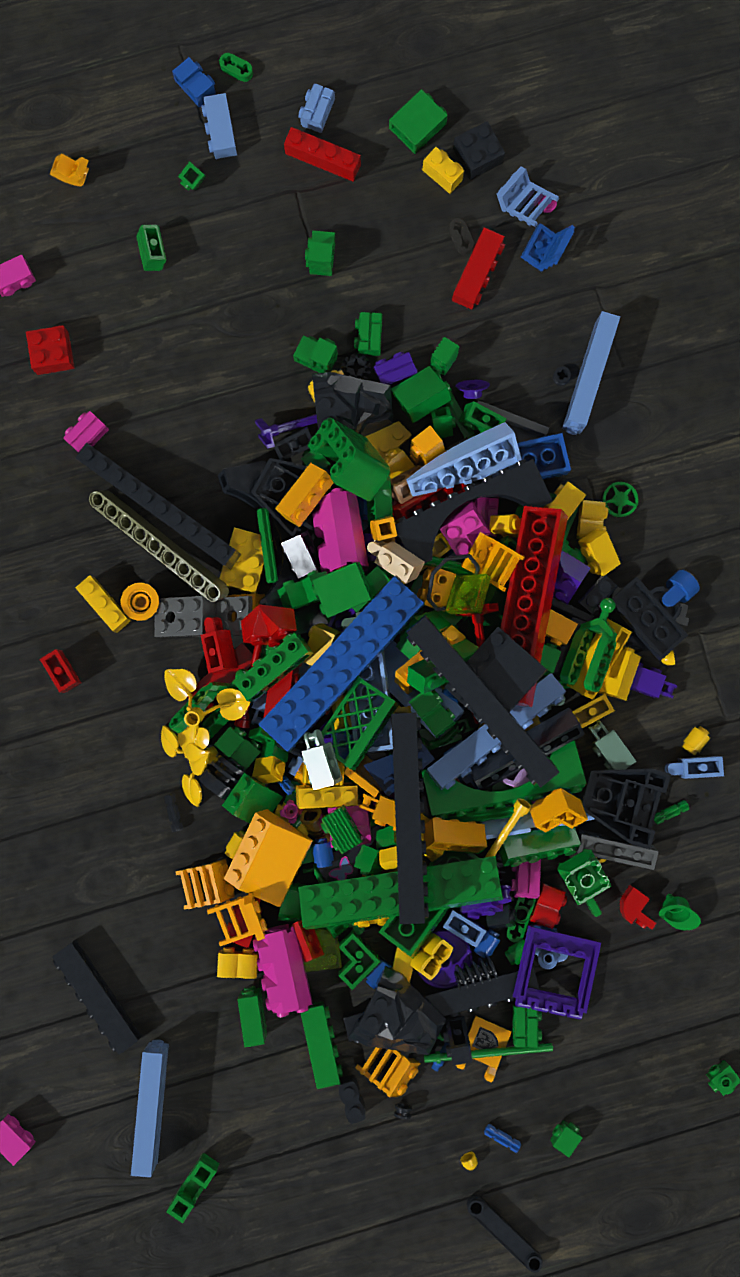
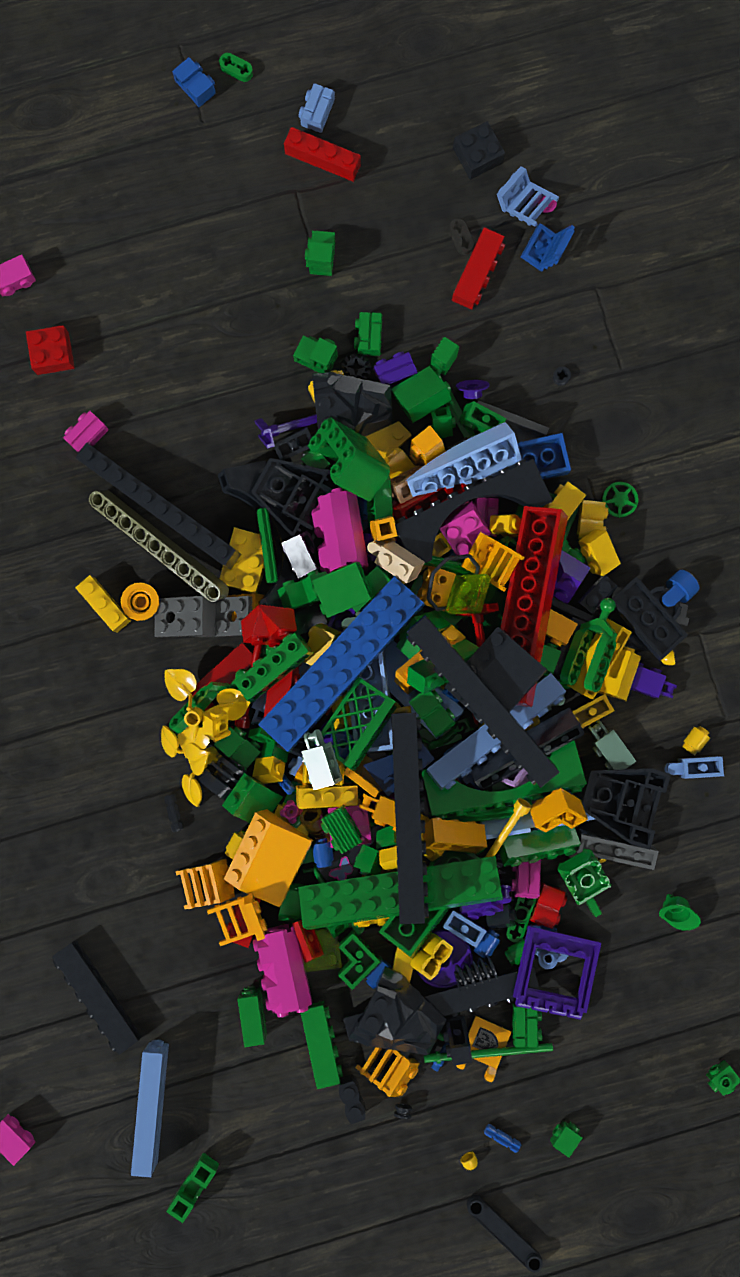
red brick [40,649,81,693] -> none
light orange brick [50,153,89,186] -> none
green brick [136,225,167,271] -> none
green brick [178,162,206,191] -> none
red brick [200,617,238,673] -> none
medium blue brick [201,93,237,159] -> none
yellow brick [217,947,258,979] -> none
light orange brick [275,463,334,527] -> none
green brick [389,89,448,154] -> none
yellow brick [422,147,464,194] -> none
medium blue brick [562,311,620,435] -> none
red brick [619,885,657,929] -> none
green axle [654,800,690,824] -> none
none -> yellow brick [202,707,231,742]

